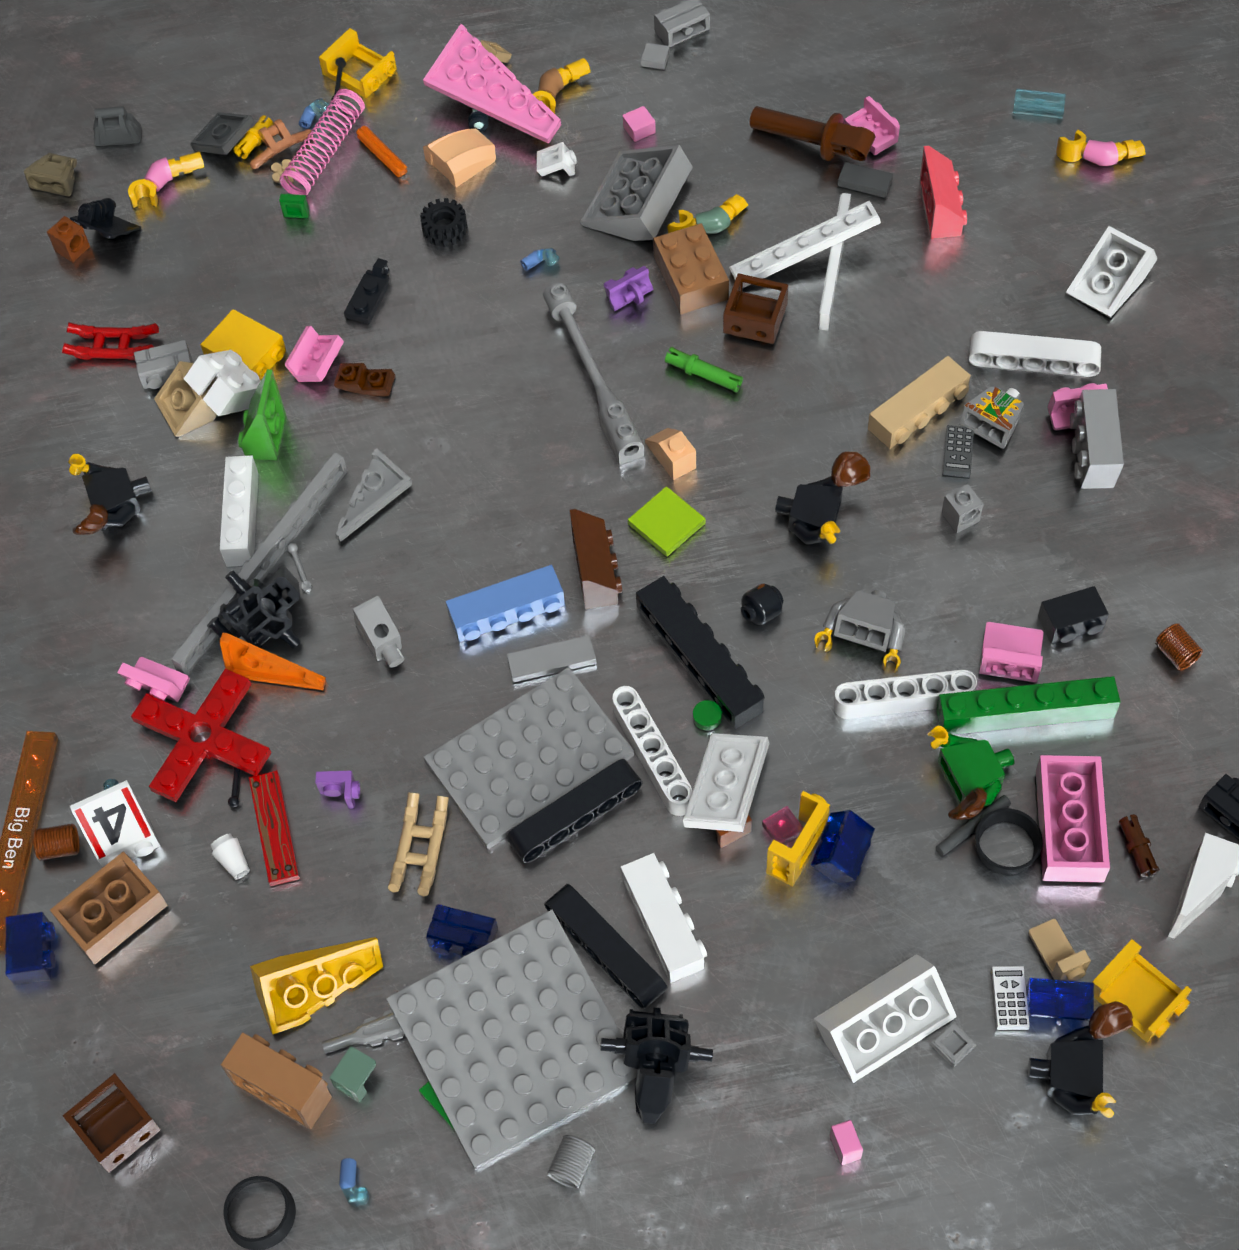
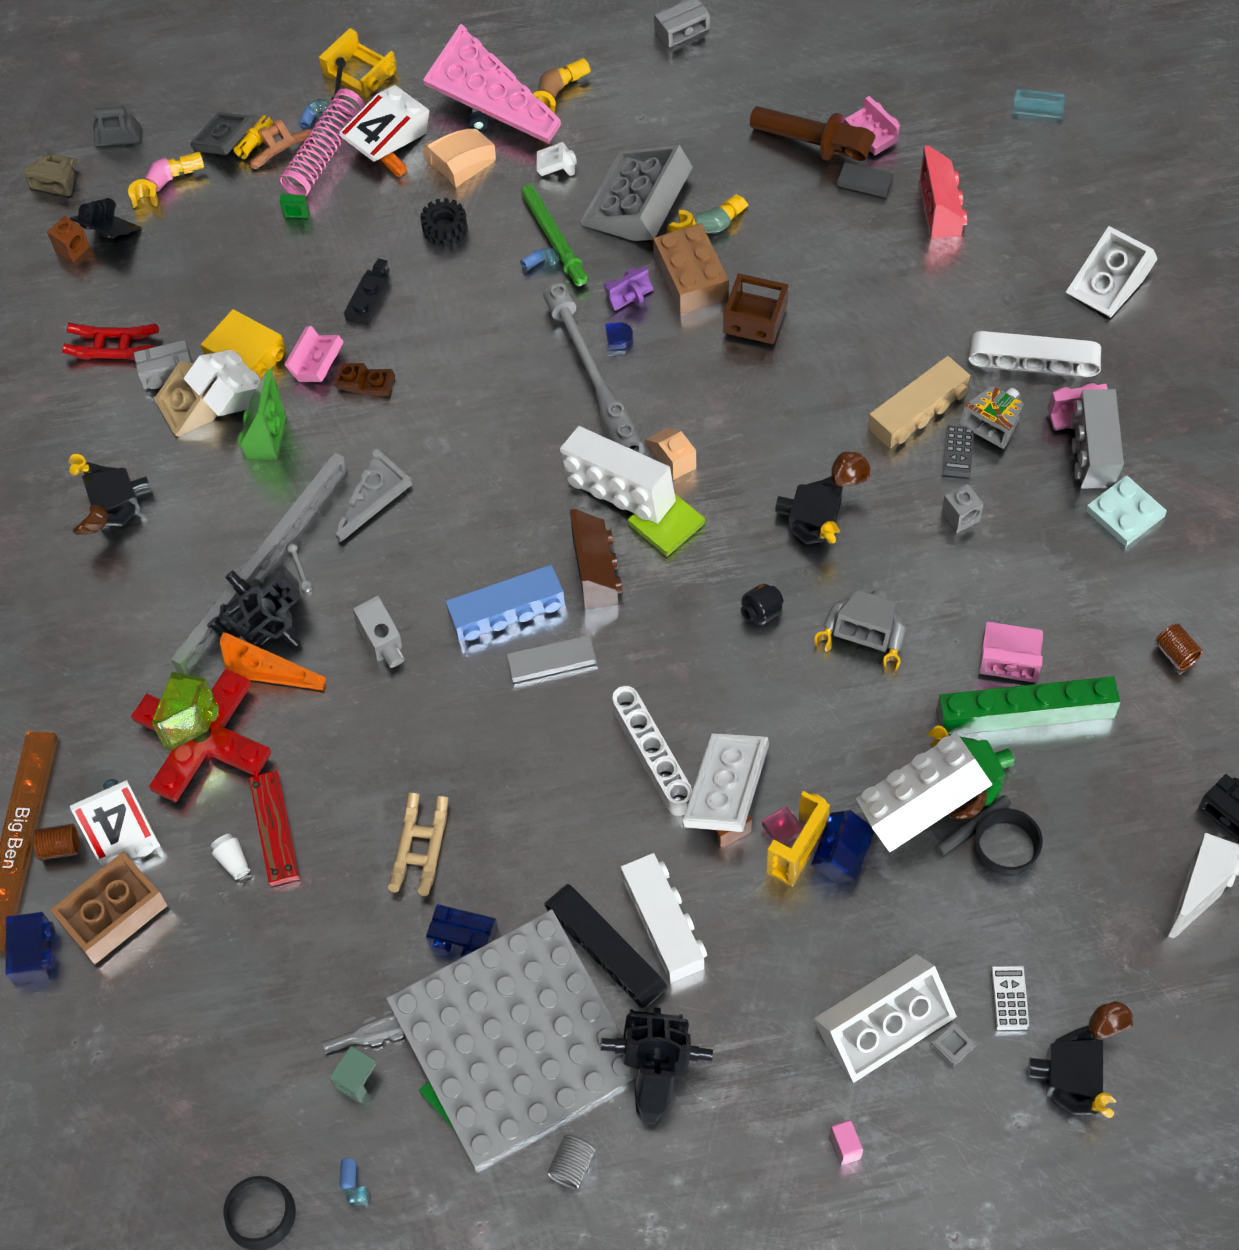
reddish brown piece [62,1073,161,1173] -> none
bright pink bracket [117,657,190,703] -> none
white brick [220,455,259,567] -> none
medium nougat brick [221,1032,332,1130] -> none
black hinge [228,767,240,808] -> none
yellow wedge [250,937,383,1034] -> none
tan plant [271,159,299,185] -> none
medium lavender bracket [315,771,360,809] -> none
light grey plate [424,667,634,849] -> none
tan plate [481,40,512,63] -> none
black beam [506,759,643,863] -> none
bright pink piece [623,106,656,142] -> none
black brick [636,576,765,729] -> none
light grey tile [641,43,670,70] -> none
bright green pin [665,347,743,393] -> none
green tile [693,700,722,731] -> none
white tile [729,201,881,288] -> none
white tile [818,193,851,331] -> none
white beam [833,670,977,719] -> none
clear blue panel [1026,978,1094,1025] -> none
tan bracket [1028,919,1091,986] -> none
bright pink brick [1036,755,1110,882] -> none
black brick [1038,586,1109,644] -> none
yellow piece [1056,129,1146,166] -> none
yellow panel [1088,939,1192,1043] -> none
reddish brown pin [1119,814,1160,877] -> none
none -> clear neon green slope [152,672,219,751]
none -> white slope [339,85,429,162]
none -> bright green axle [521,184,588,287]
none -> white brick [560,426,676,524]
none -> clear blue tile [605,322,633,350]
none -> white brick [856,732,992,852]
none -> light aqua plate [1086,475,1167,547]

